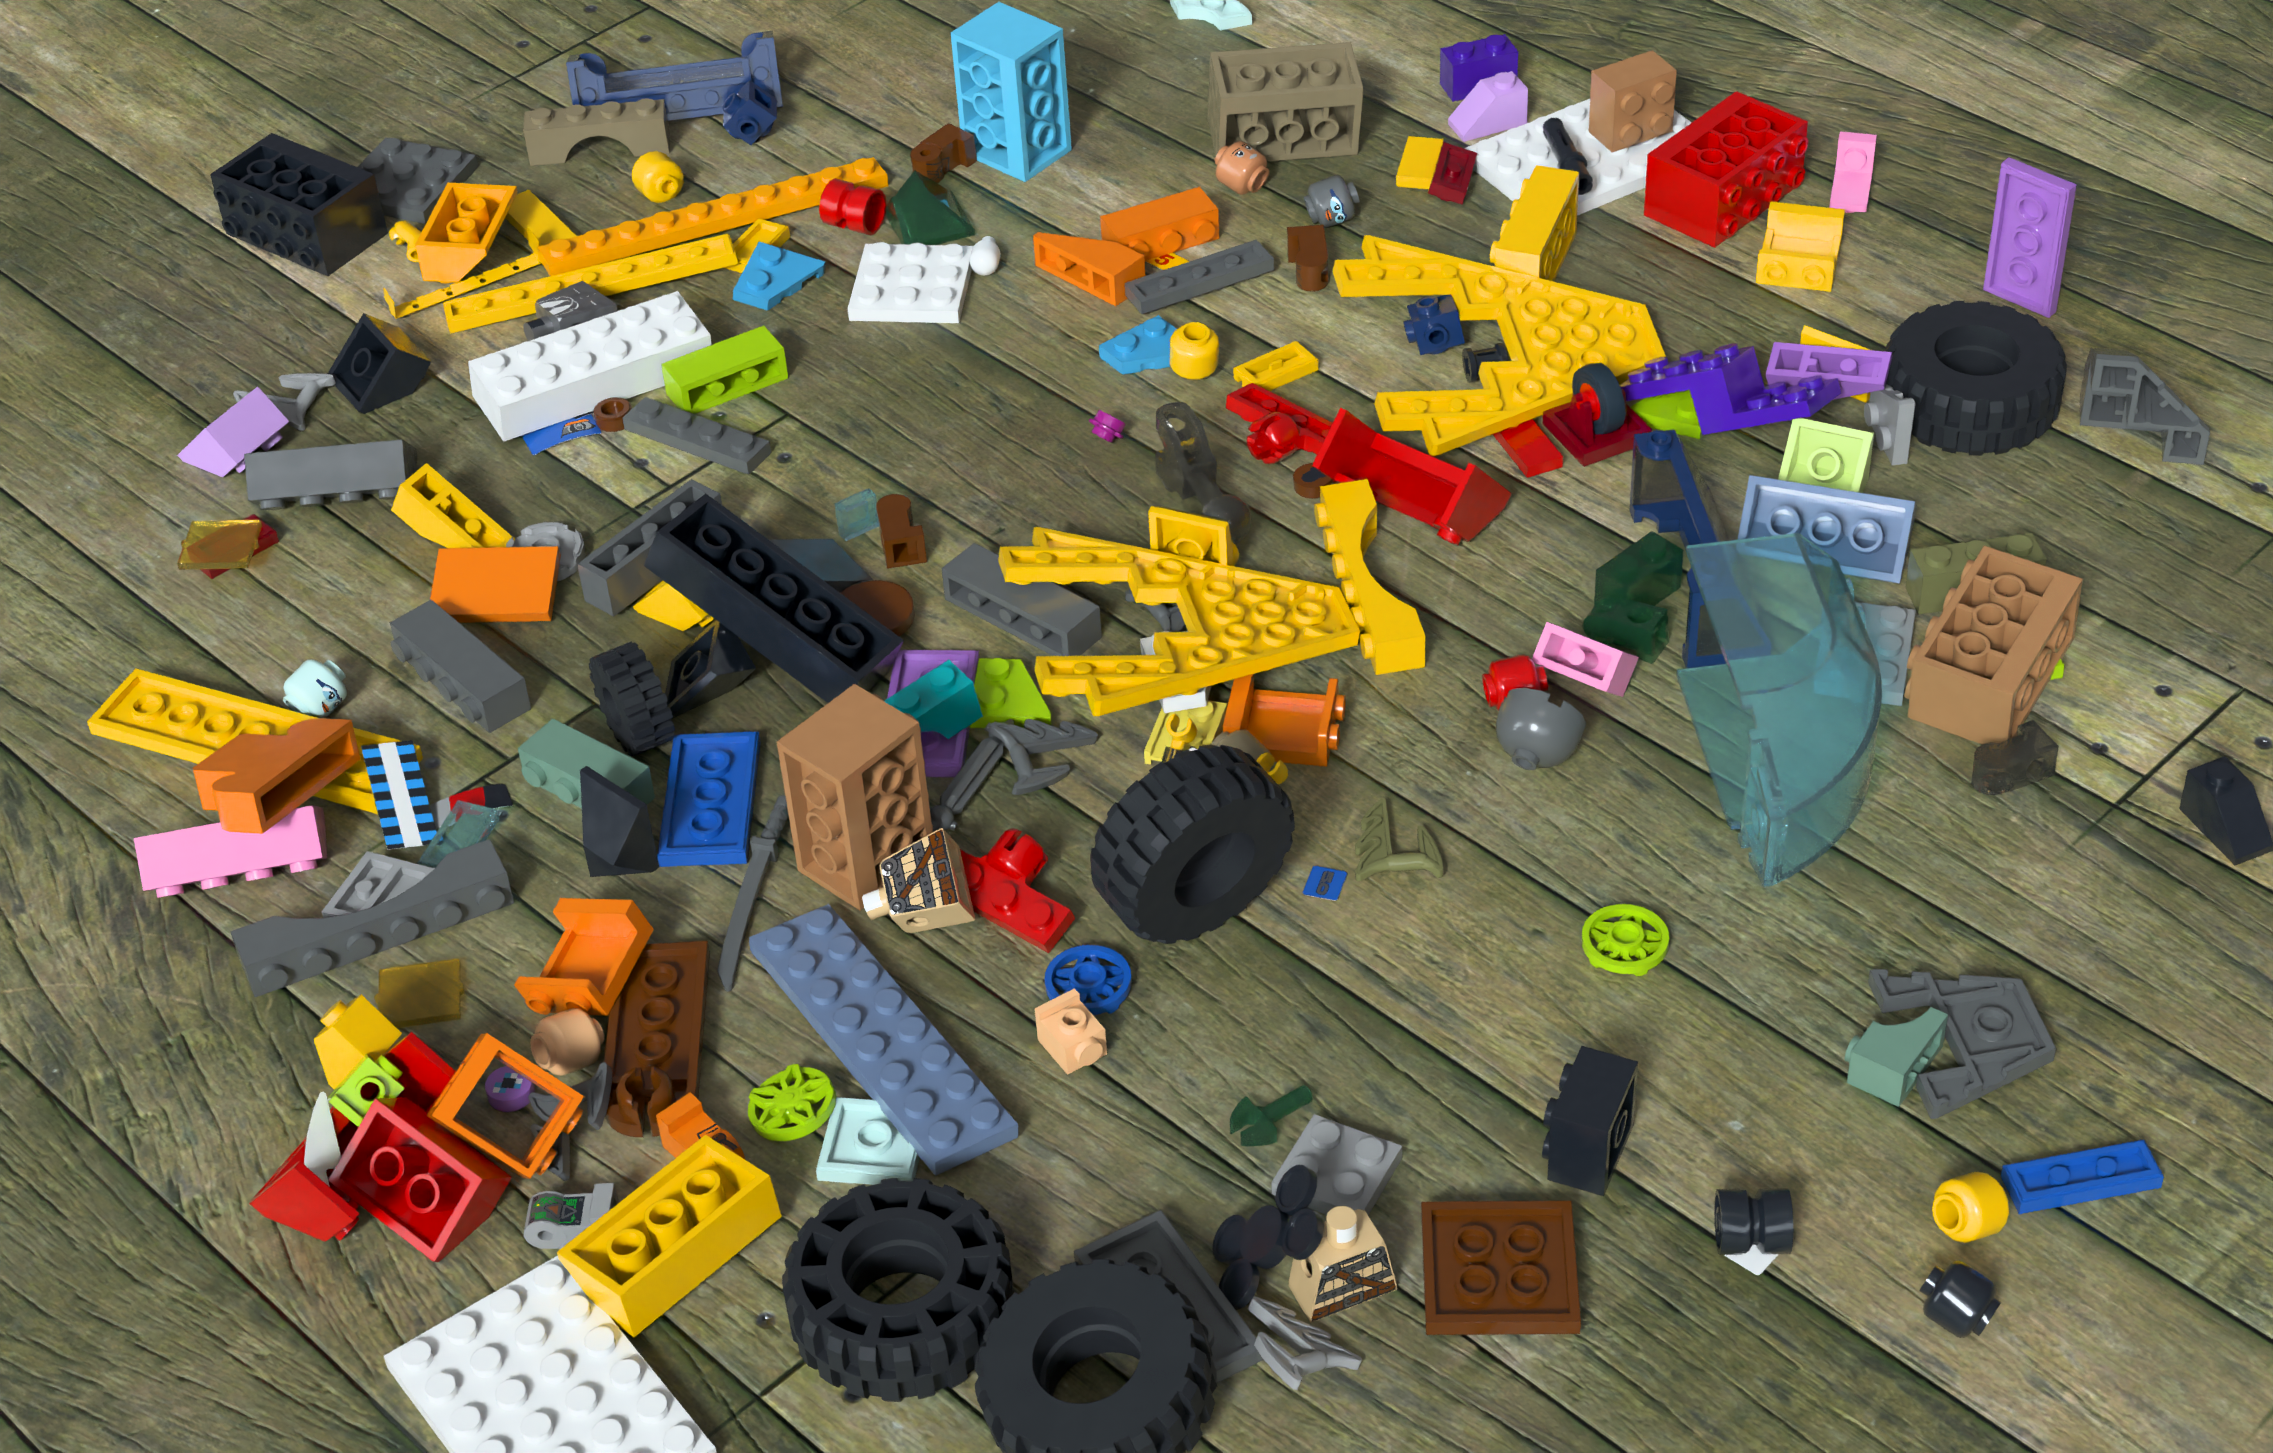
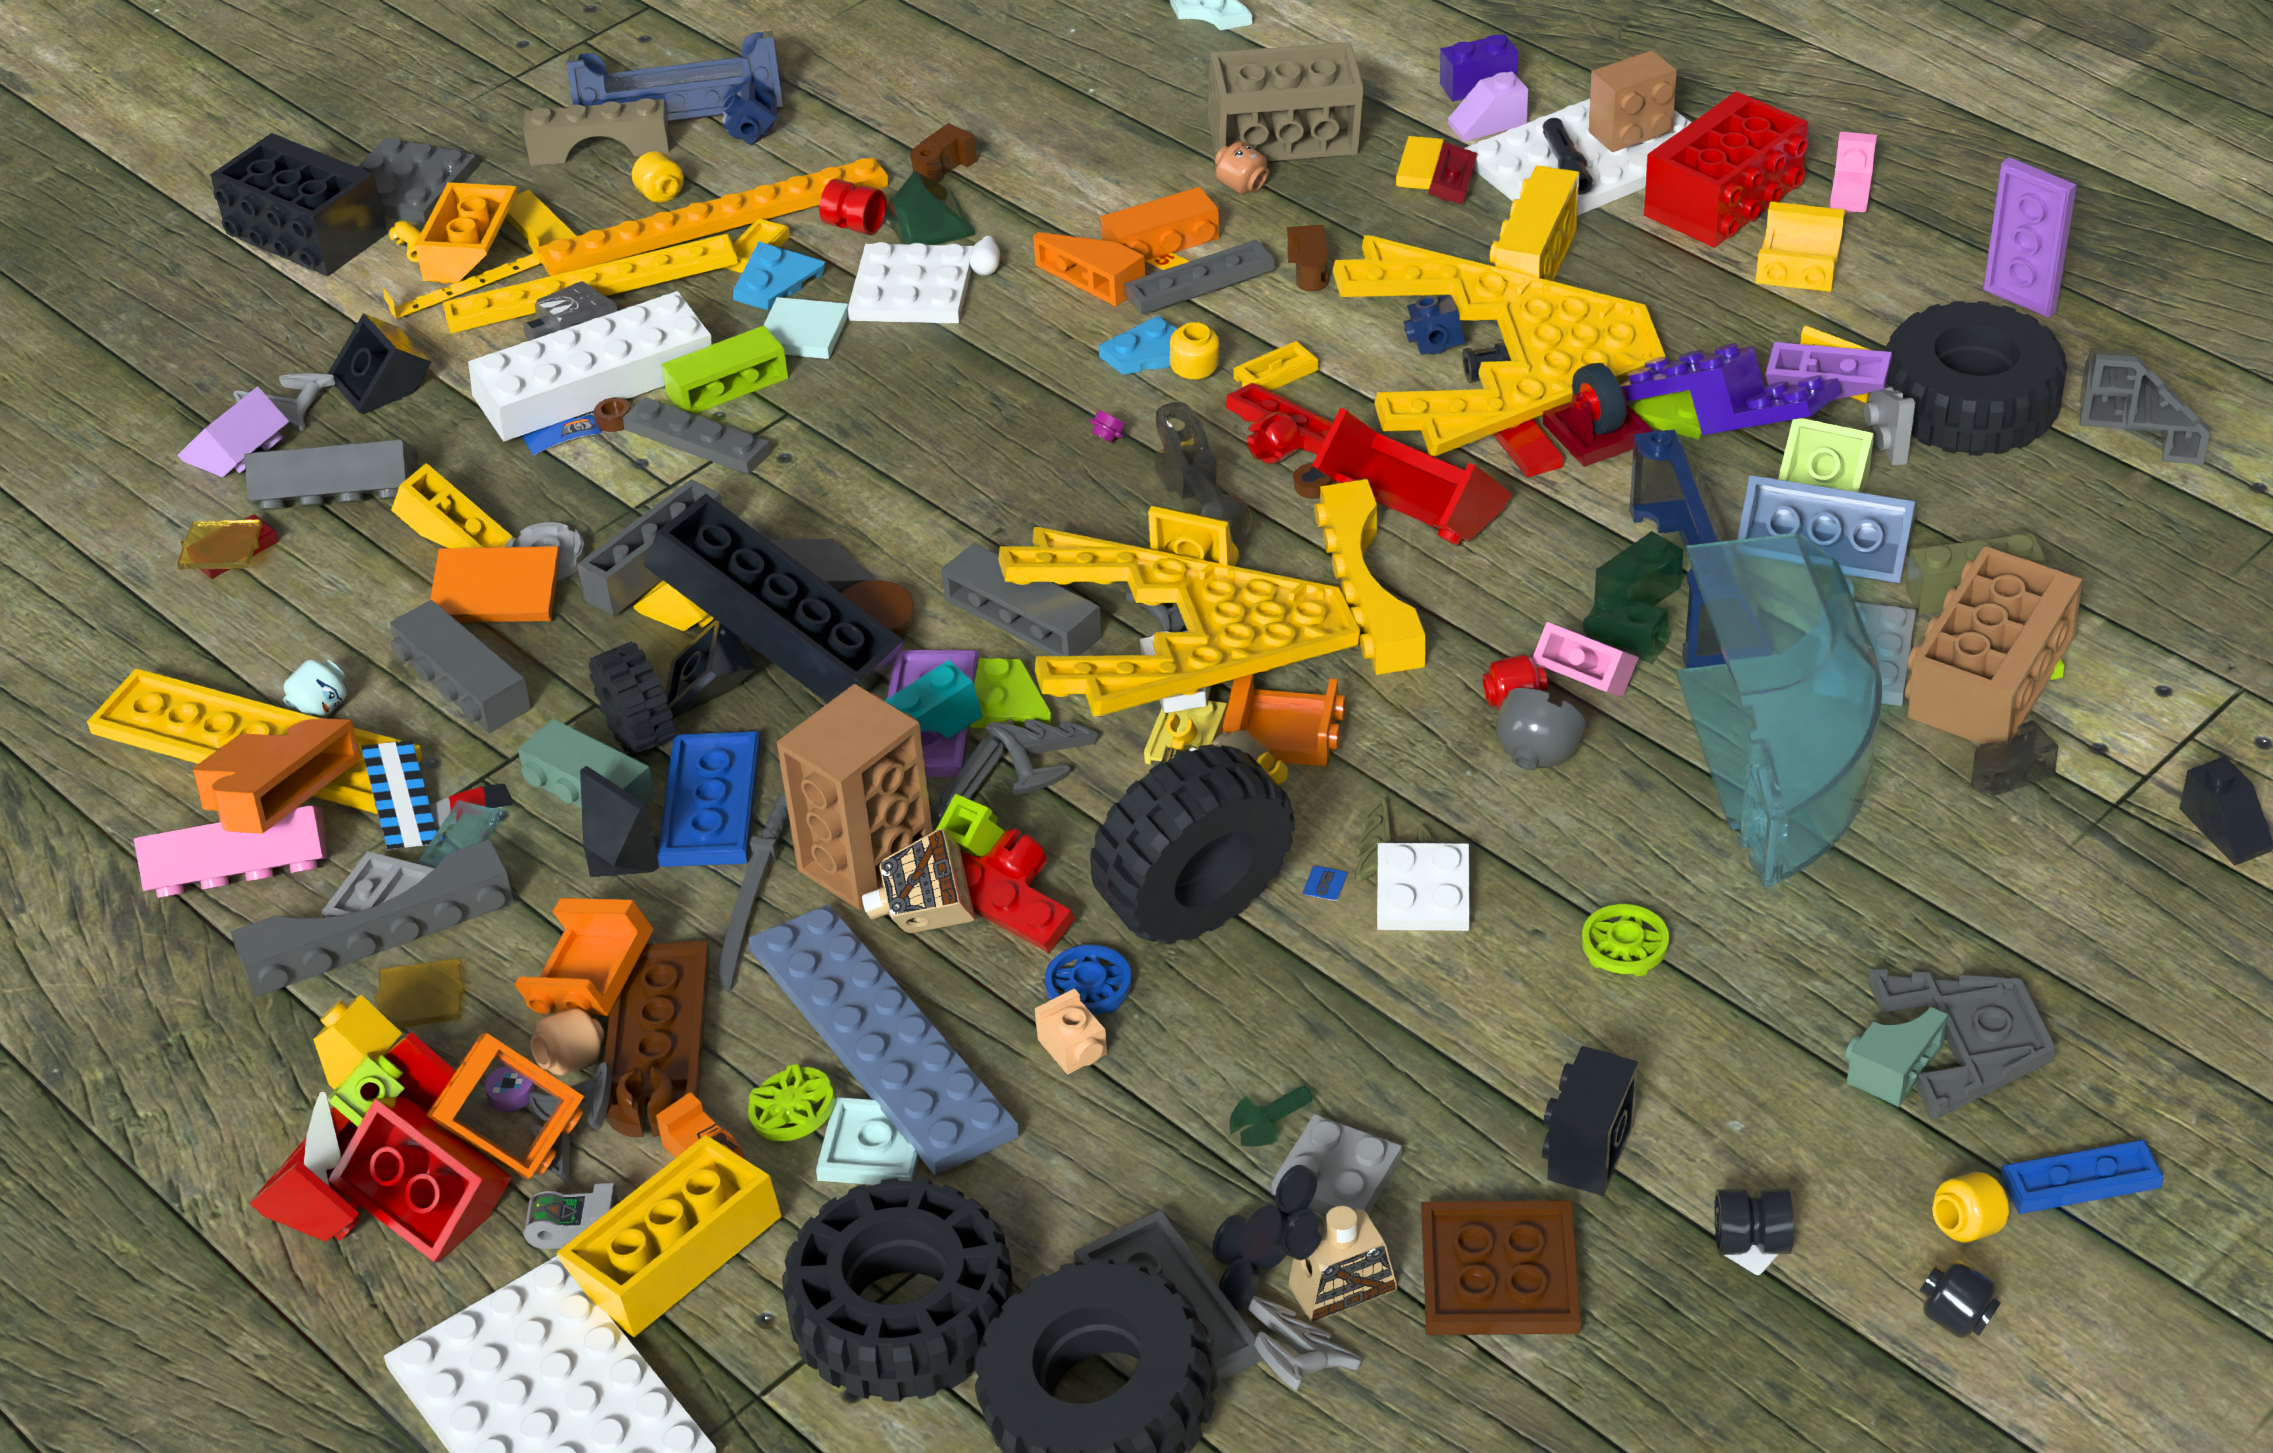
clear light blue tile [834,488,879,541] -> none
reddish brown leg [876,494,927,569] -> none
medium azure brick [951,2,1072,182] -> none
dark grey head [1303,175,1360,228] -> none
none -> light aqua tile [764,297,848,359]
none -> lime brick [935,794,1004,858]
none -> white plate [1377,843,1469,931]

